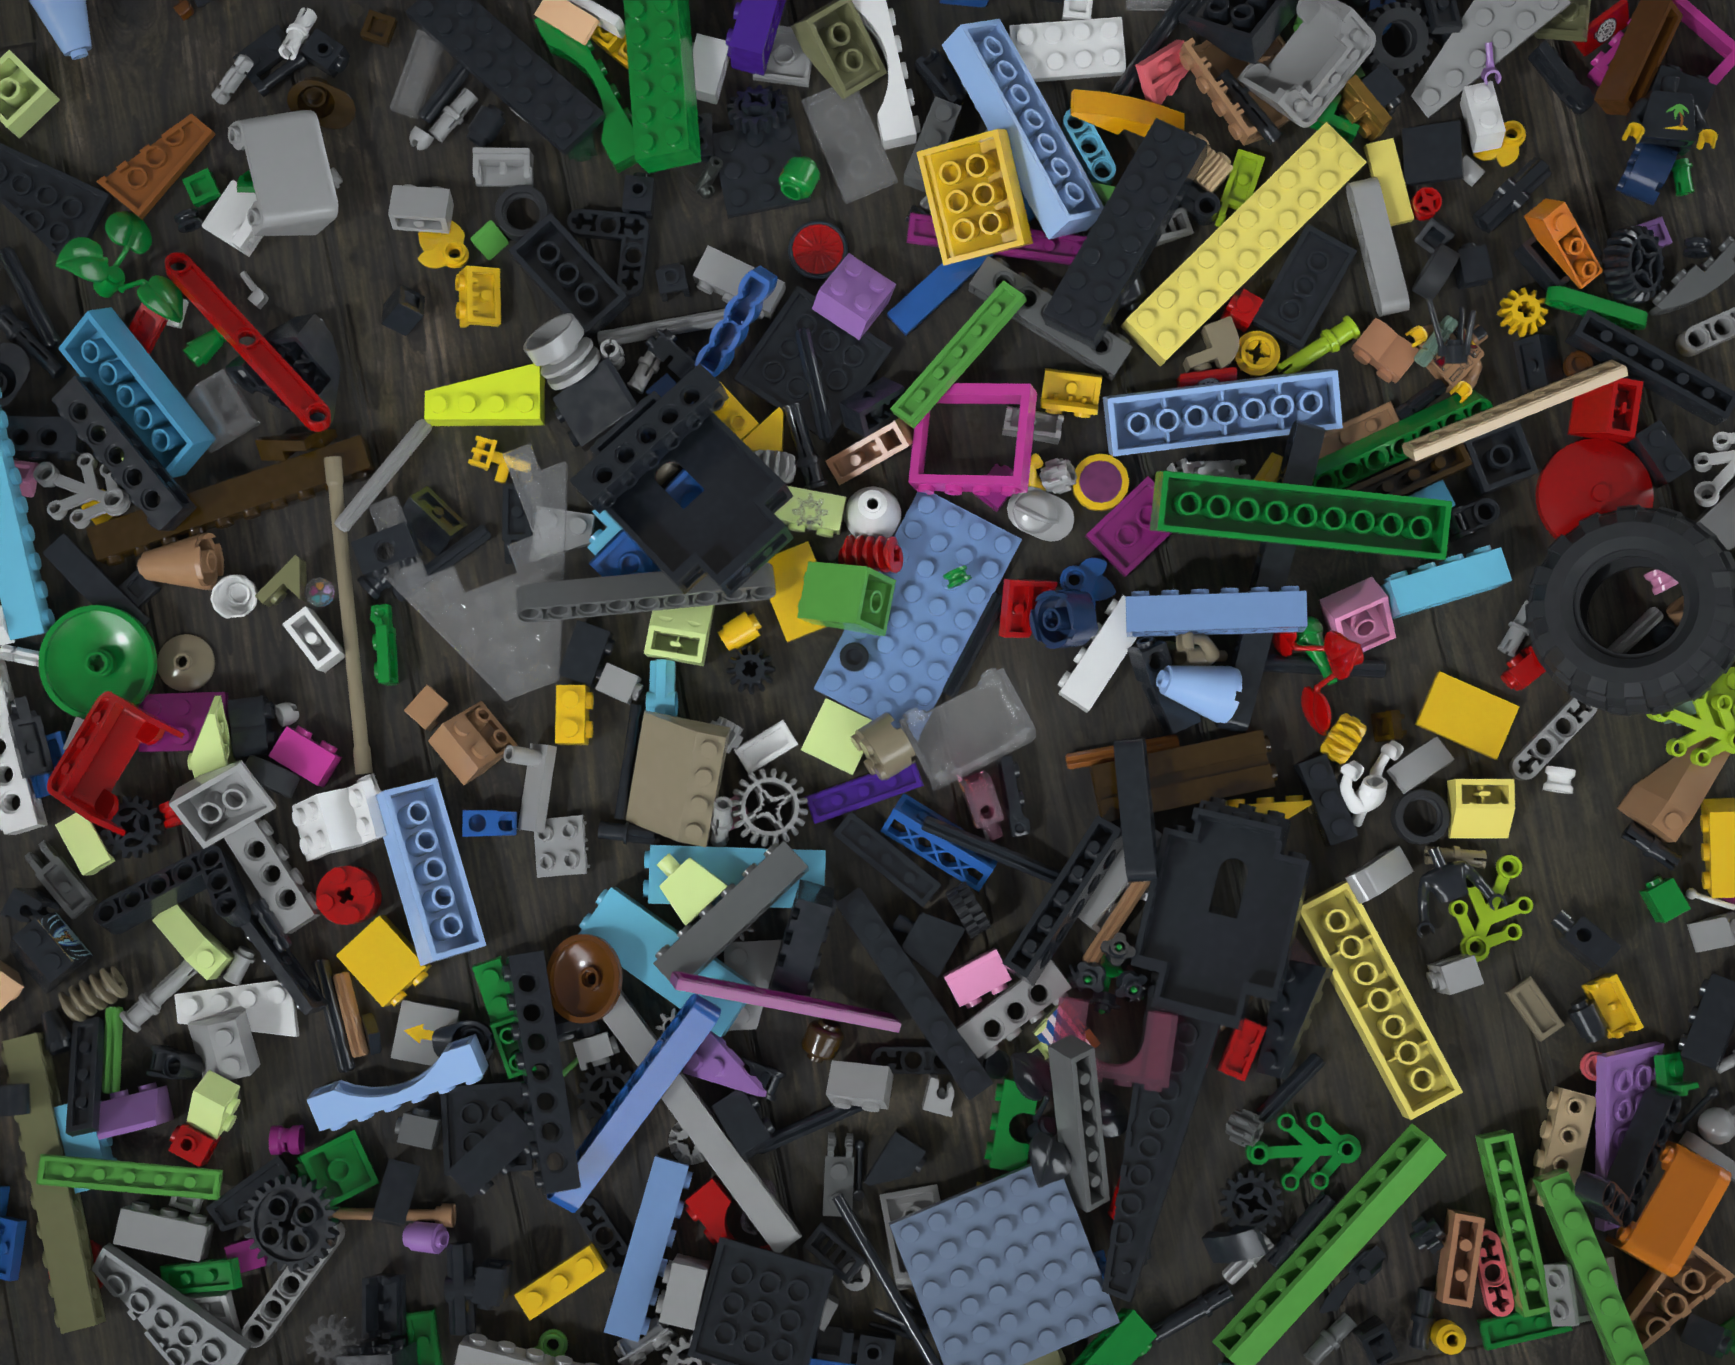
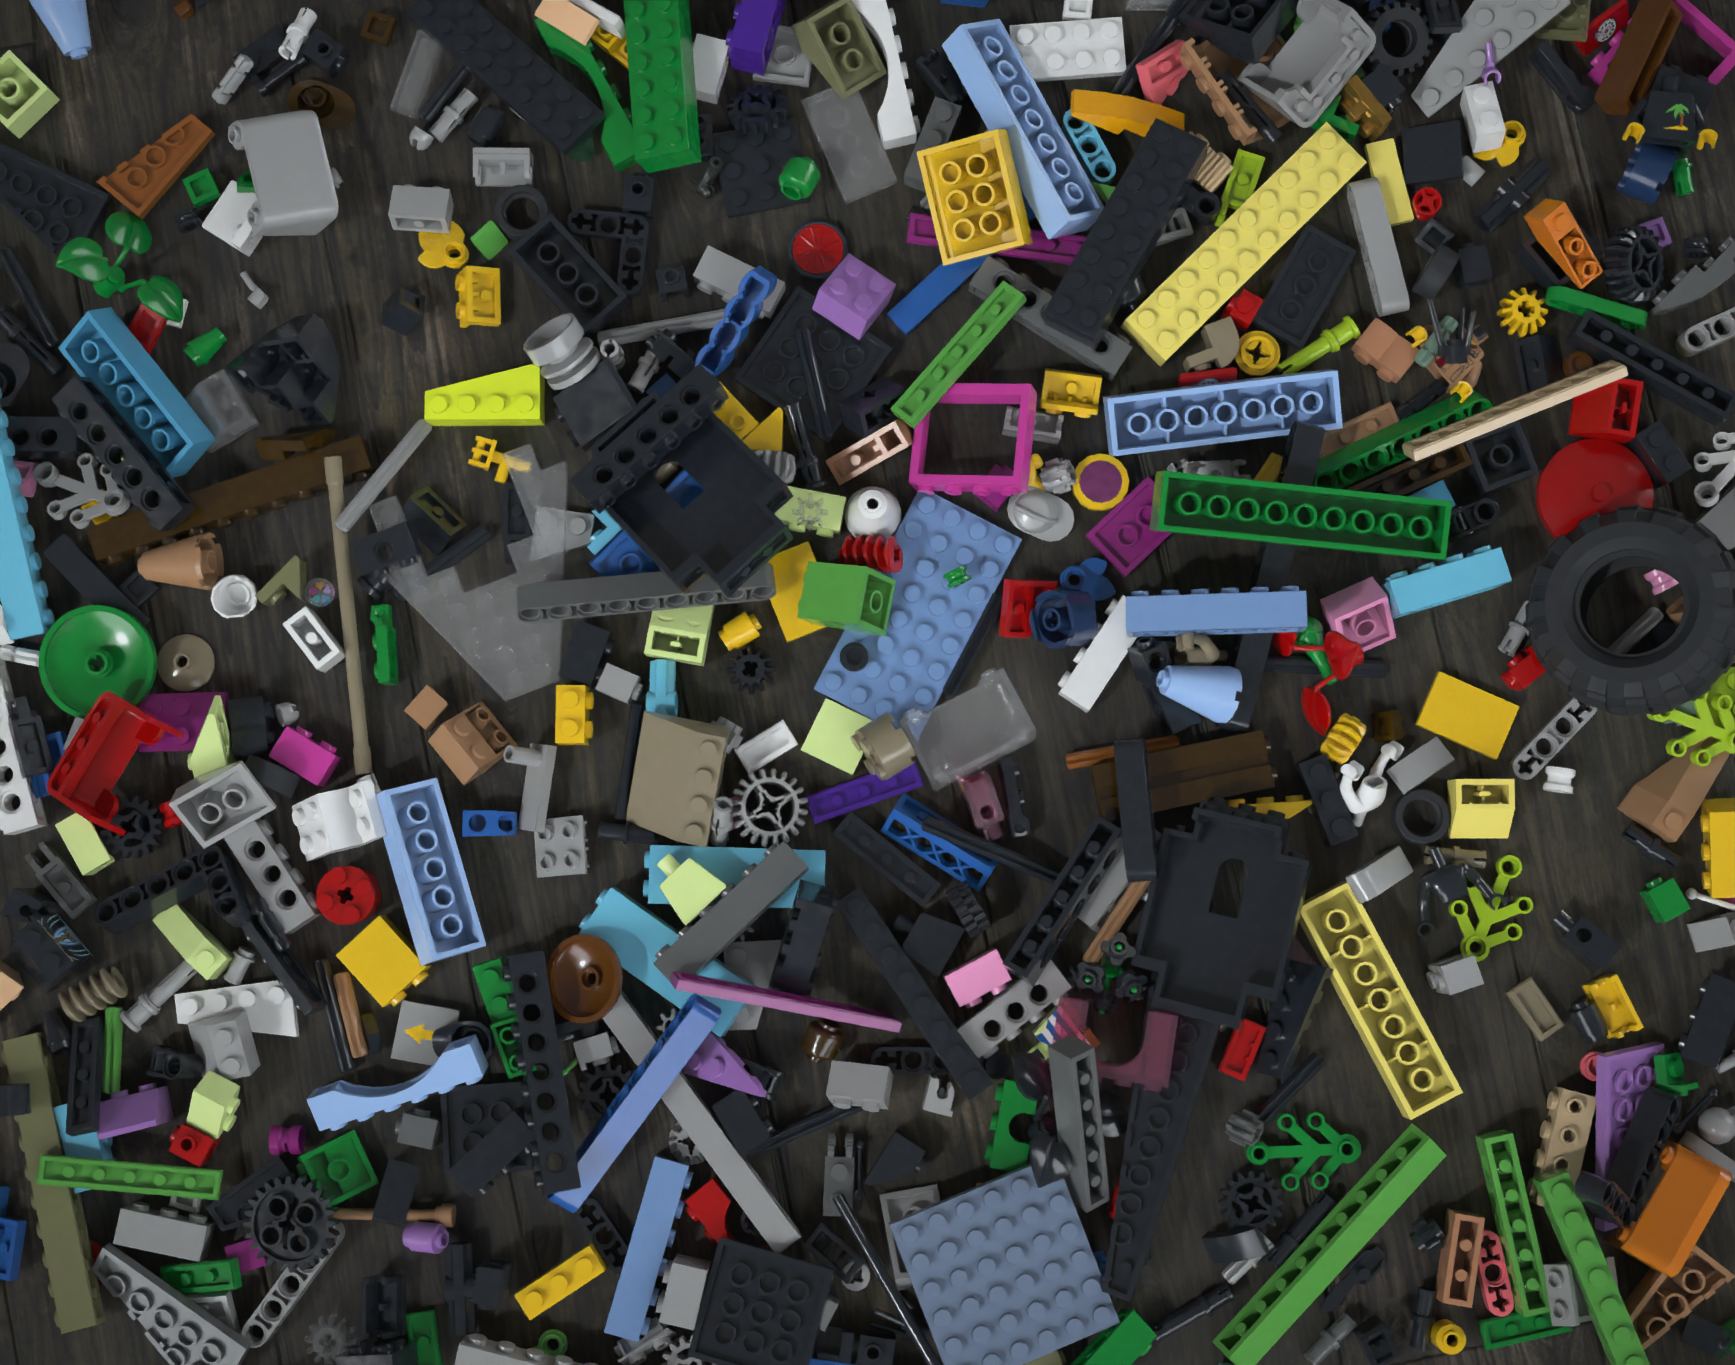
red beam [165,252,331,432] -> none

